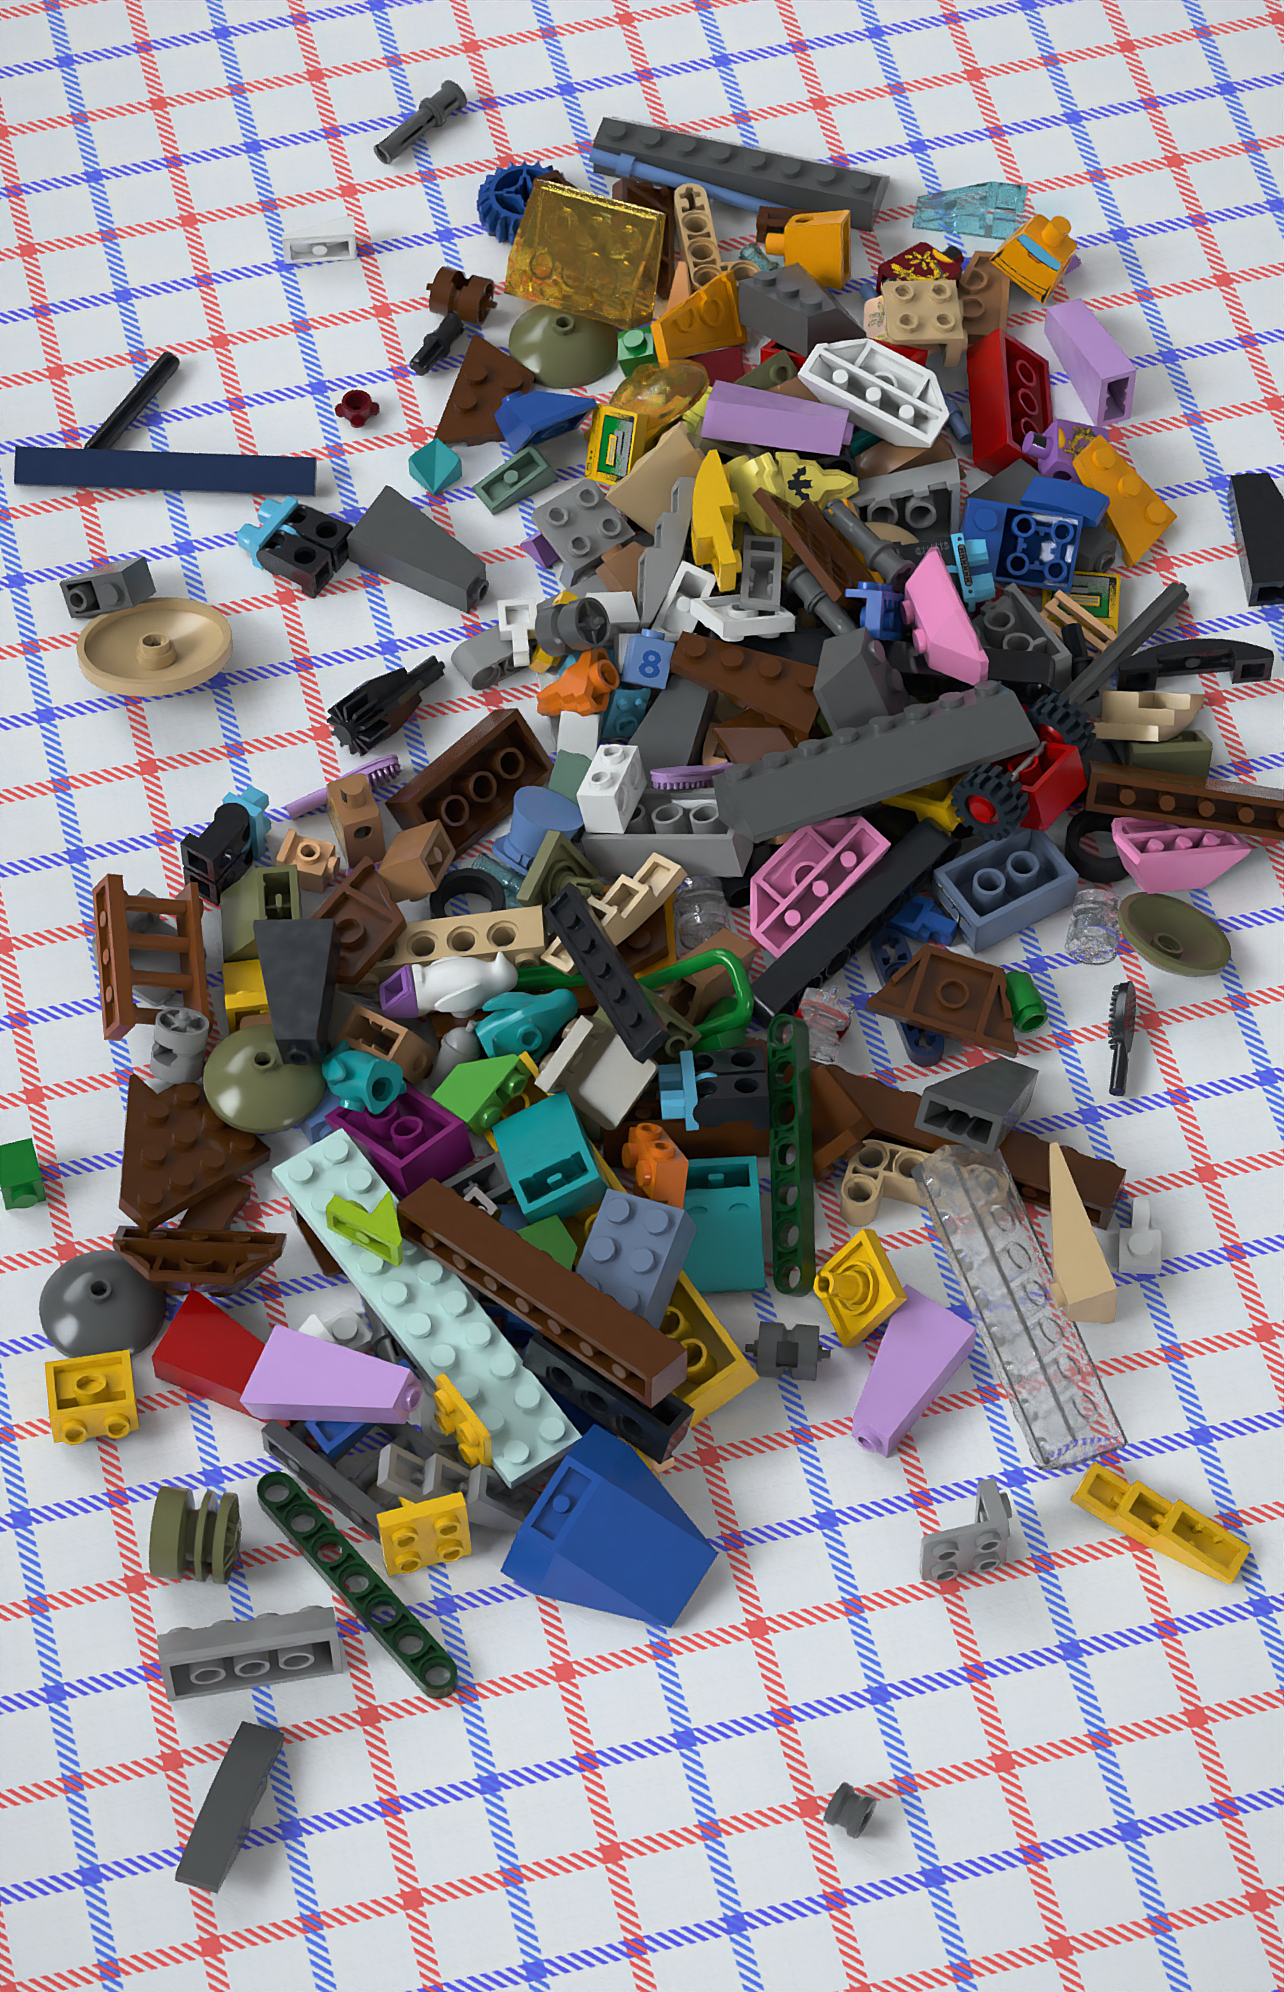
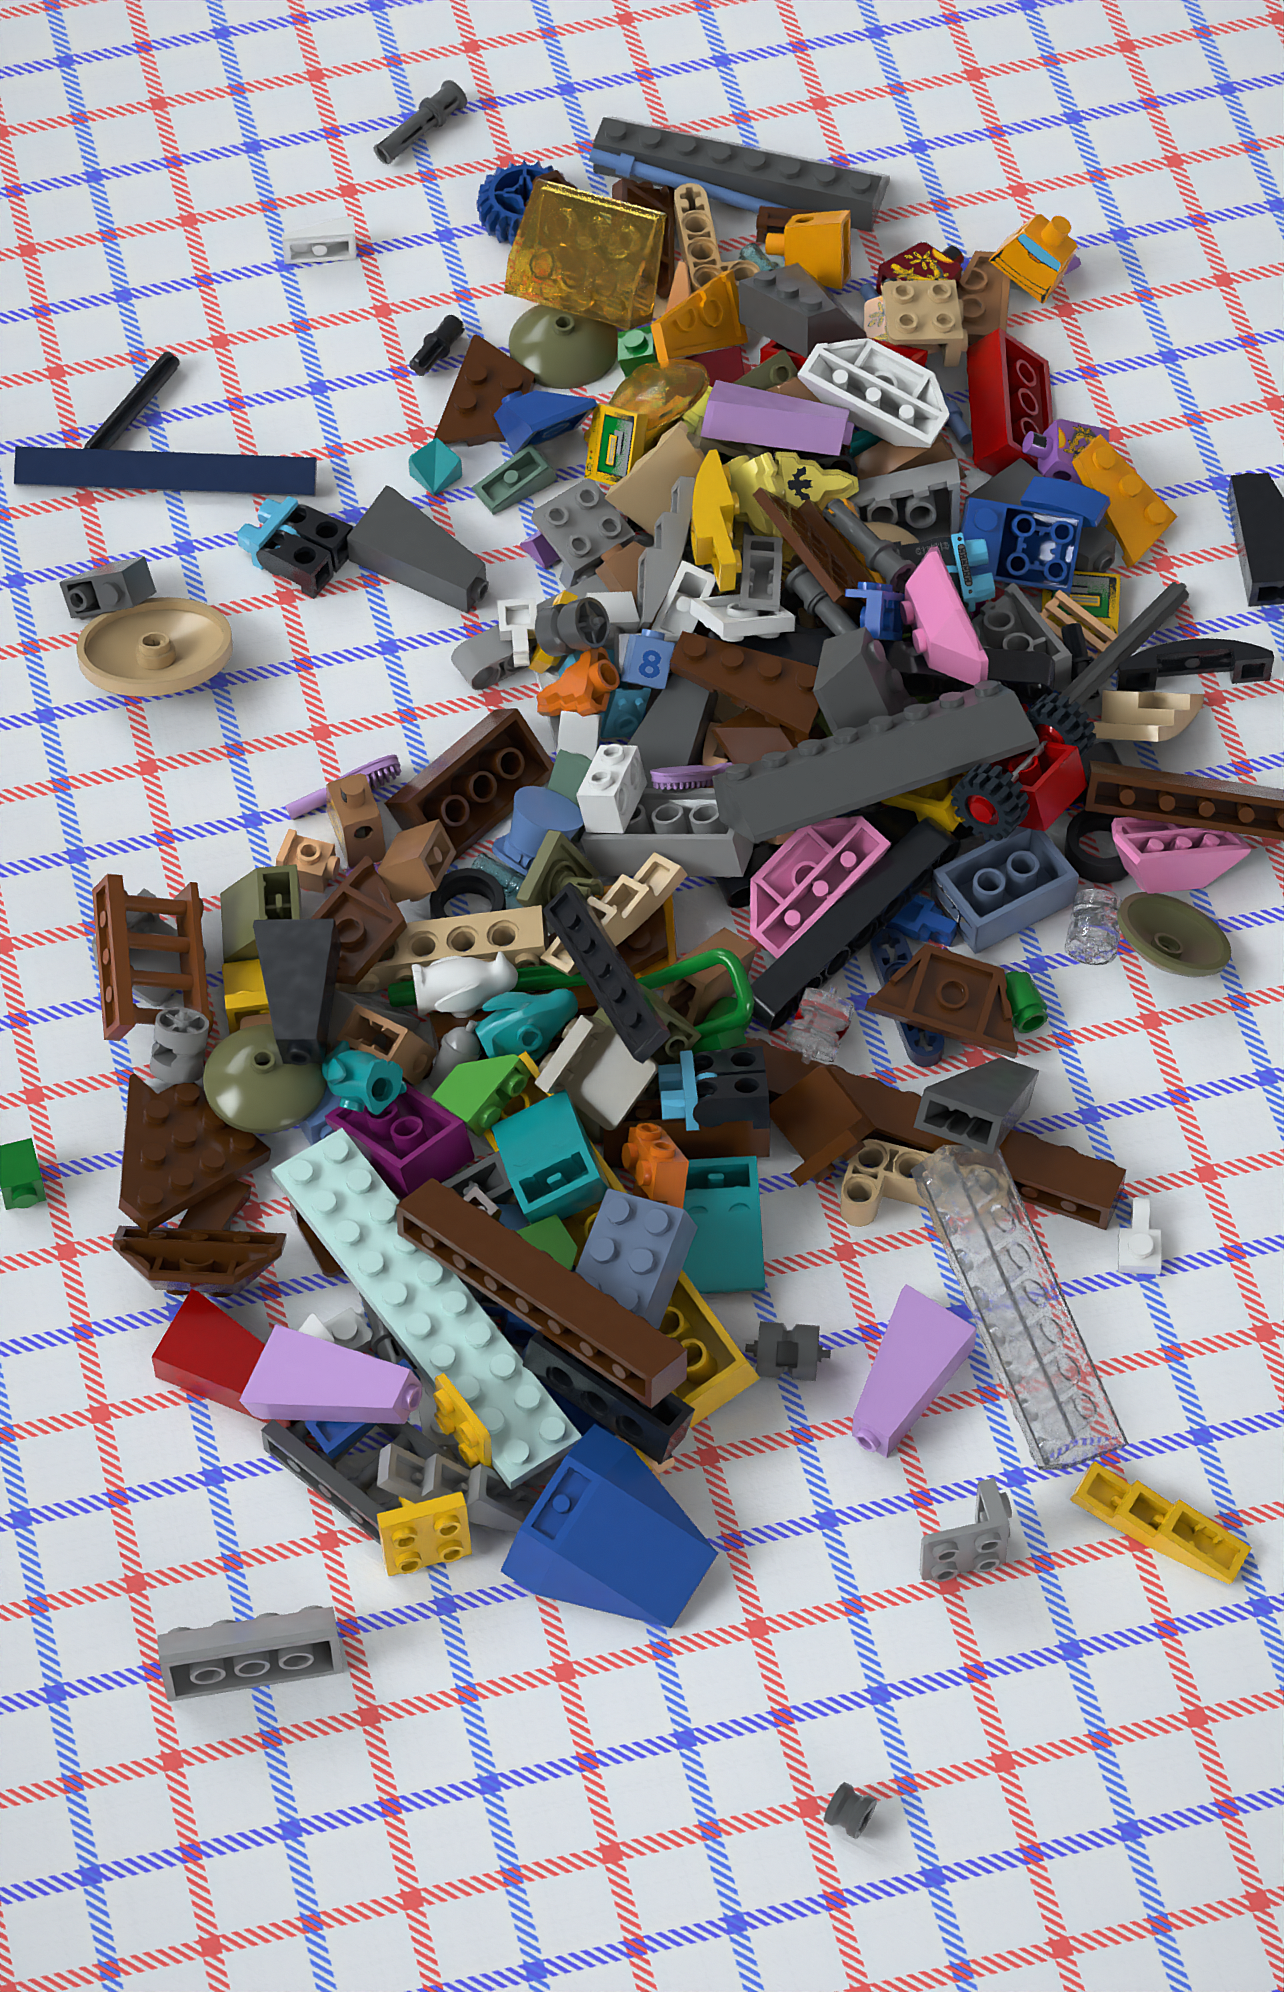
dark grey dish [39,1250,166,1358] -> none
yellow plate [44,1350,140,1445] -> none
olive wheel [149,1486,242,1585] -> none
dark grey slope [175,1721,284,1894] -> none
black hips [180,786,271,906] -> none
dark green beam [257,1471,458,1699] -> none
lime slope [325,1191,403,1268] -> none
black piece [327,655,445,756] -> none
dark red plate [335,390,380,428] -> none
medium lavender slope [379,964,419,1018] -> none
reddish brown wheel [426,266,497,326] -> none
clear wheel [672,875,731,950] -> none
dark green beam [767,1014,816,1297] -> none
yellow plate [814,1228,908,1348] -> none
clear light blue slope [912,181,1028,240] -> none
lavender slope [1044,298,1137,427] -> none
tan wedge [1049,1142,1117,1324] -> none
black piece [1108,981,1136,1096] -> none
olive slope [1123,730,1213,778] -> none

